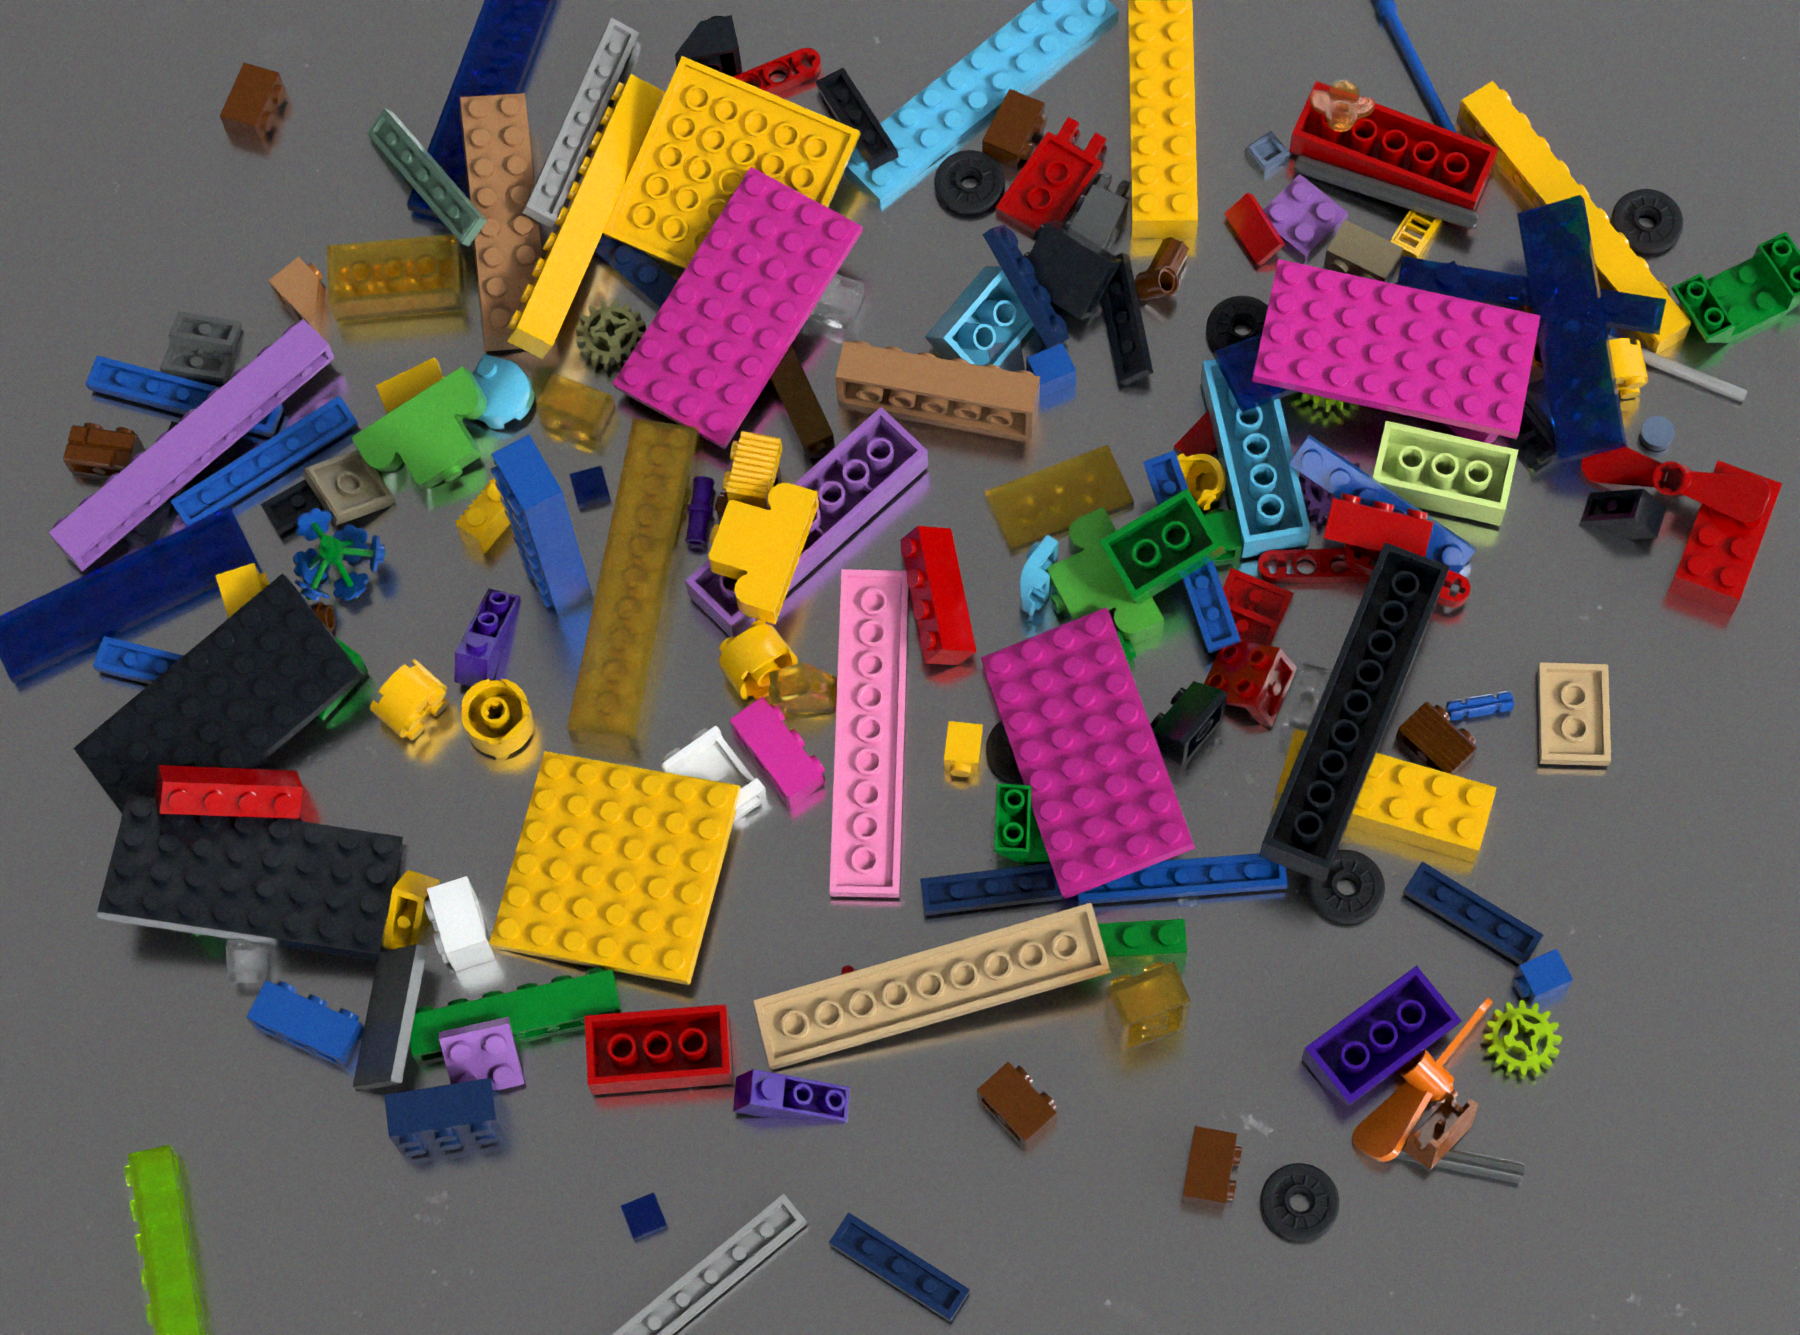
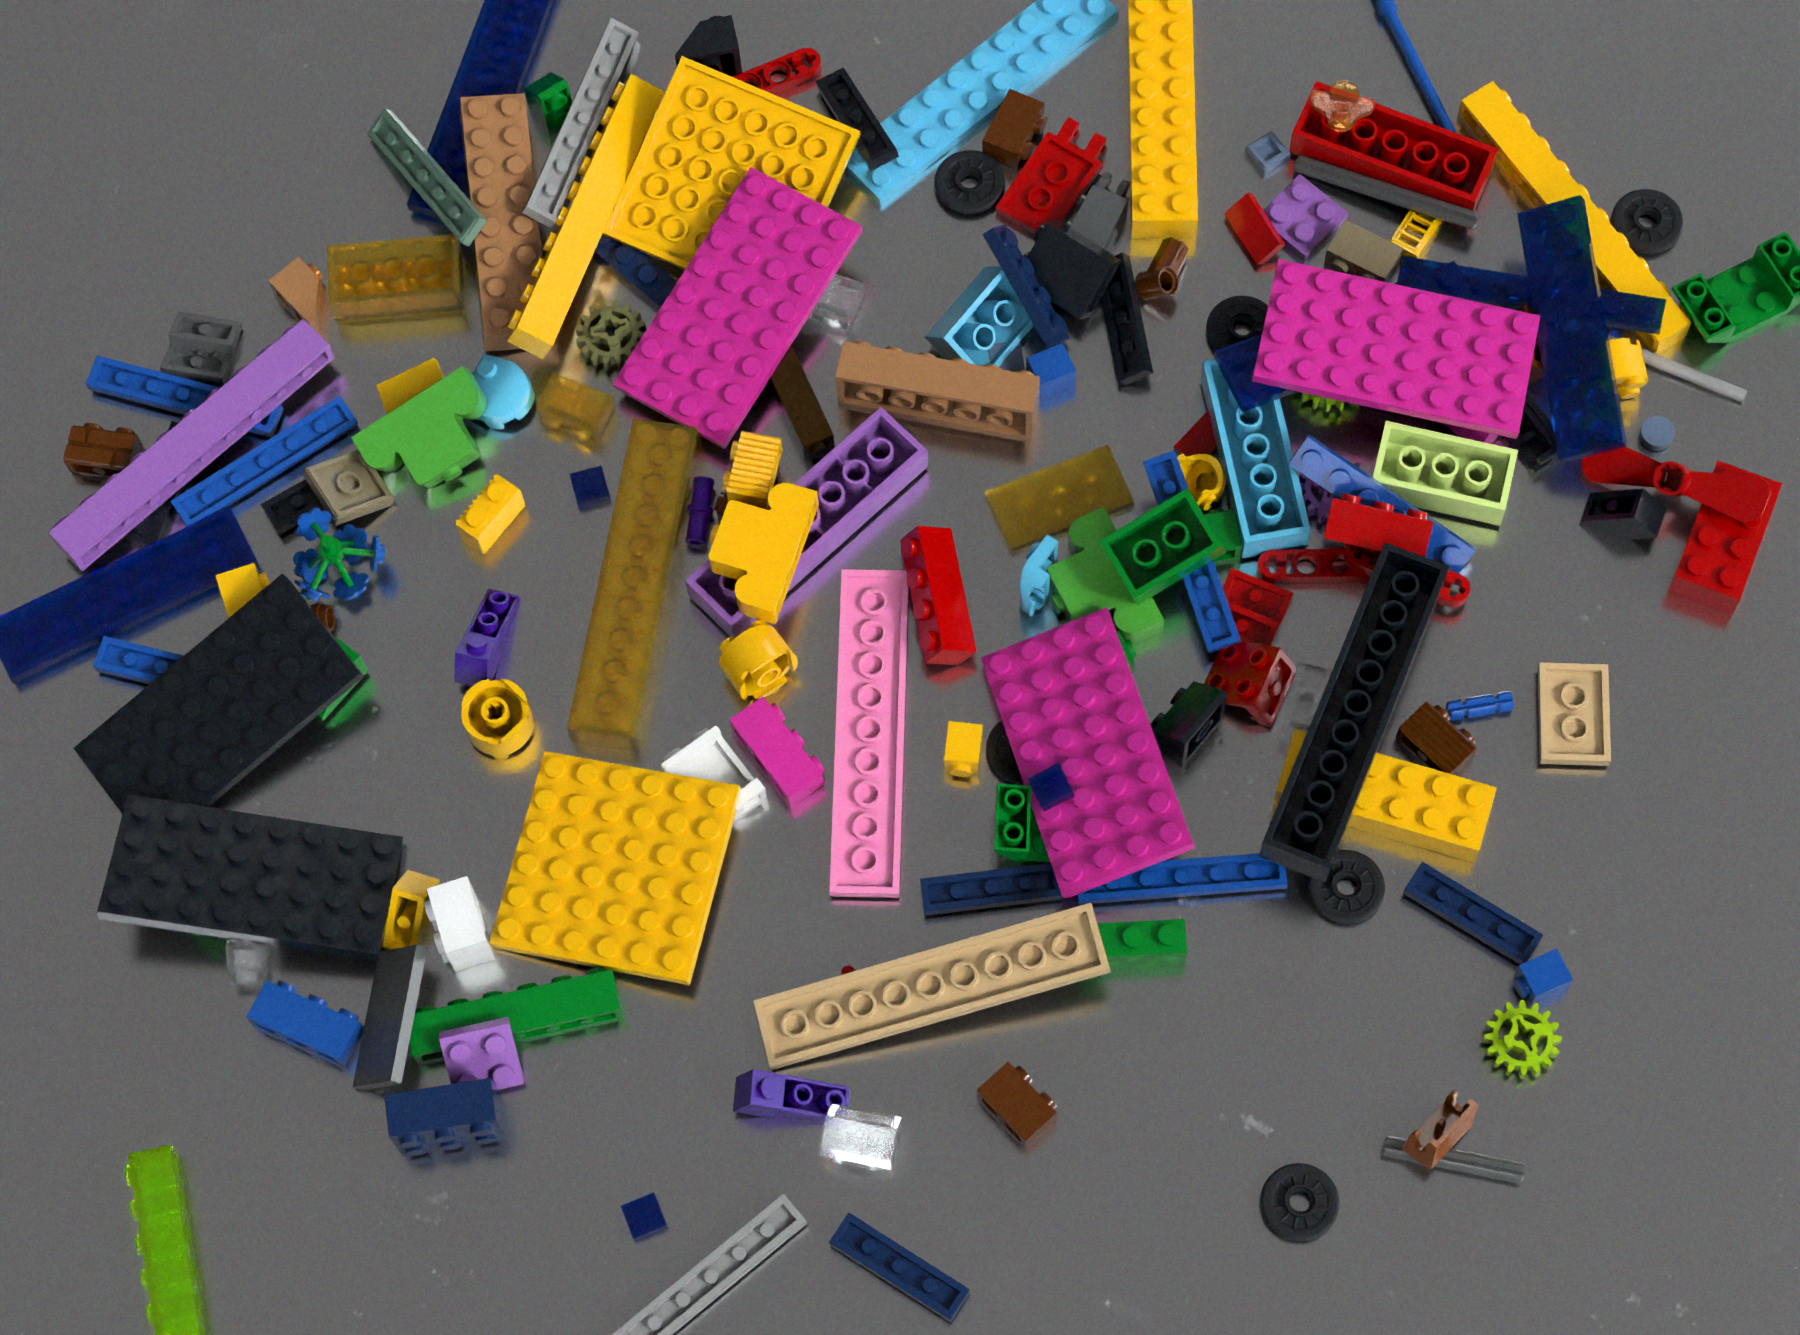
red brick [155,765,303,819] -> none
reddish brown brick [220,62,286,142] -> none
yellow brick [370,659,449,741] -> none
blue brick [490,434,593,616] -> none
red brick [584,1004,733,1095] -> none
clear yellow slope [768,662,837,713] -> none
clear yellow brick [1104,962,1191,1053] -> none
reddish brown brick [1181,1126,1242,1211] -> none
dark purple slope [1302,965,1462,1105] -> none
orange piece [1353,997,1493,1162] -> none
none -> green slope [524,72,572,132]
none -> clear brick [820,1104,901,1171]
none -> clear blue tile [1028,763,1075,811]

